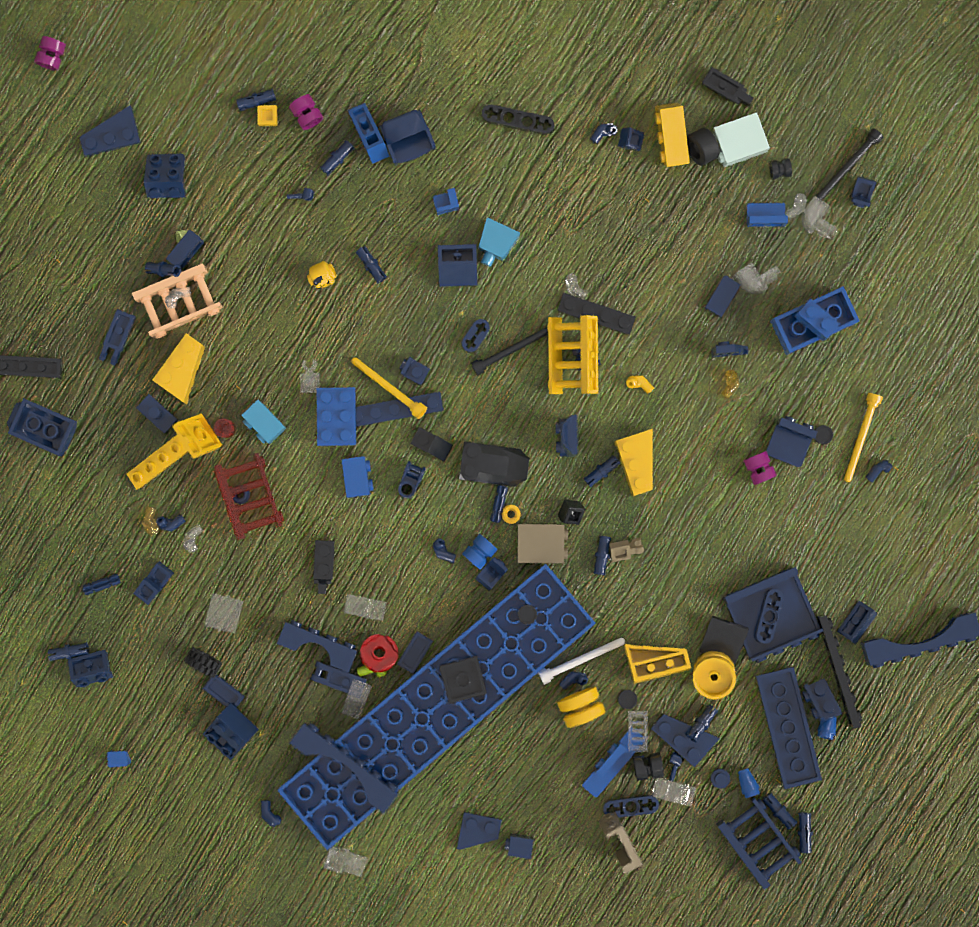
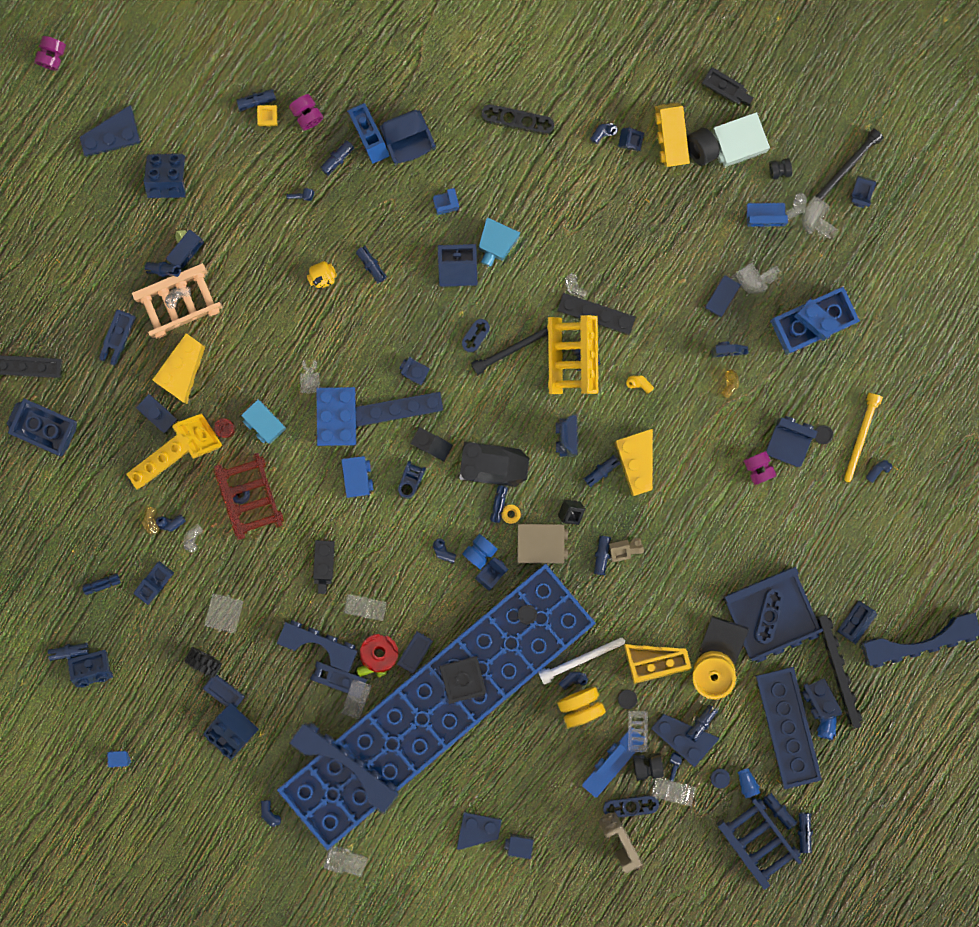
yellow piece [351,357,427,419] -> none

